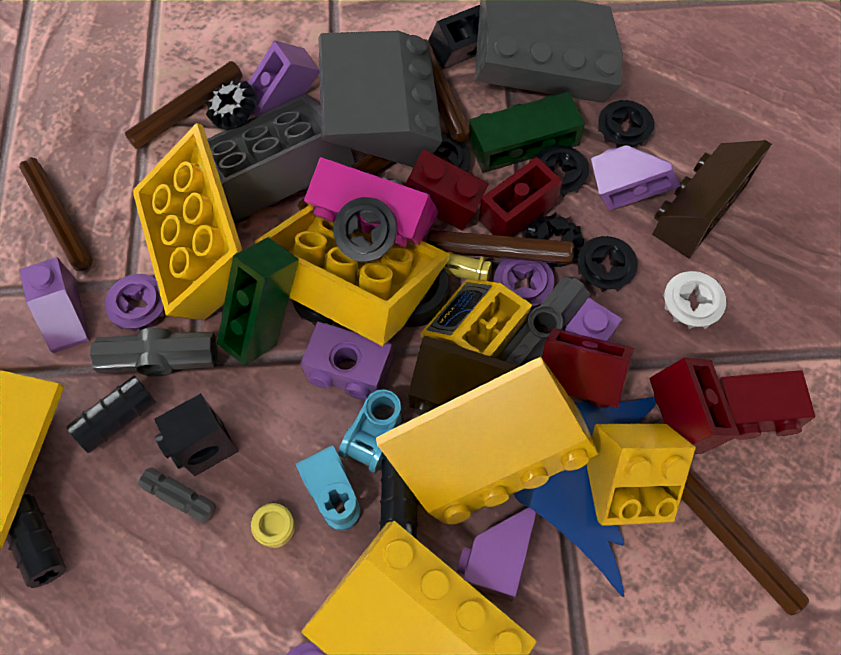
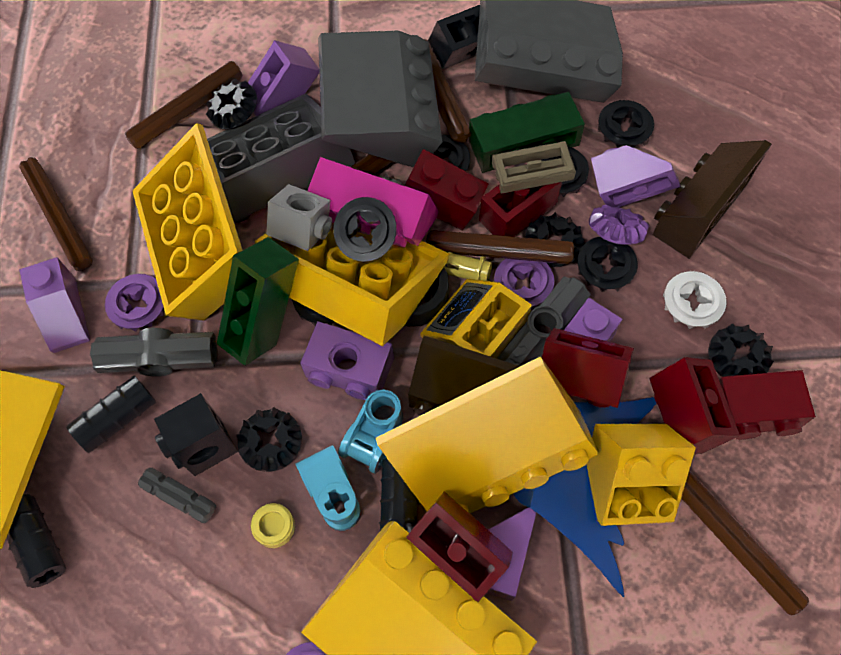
none -> black gear [236,407,302,472]
none -> light grey brick [266,184,332,251]
none -> dark red brick [406,491,513,602]
none -> dark tan tile [492,141,576,194]
none -> medium lavender gear [589,205,649,245]
none -> black gear [708,323,774,377]

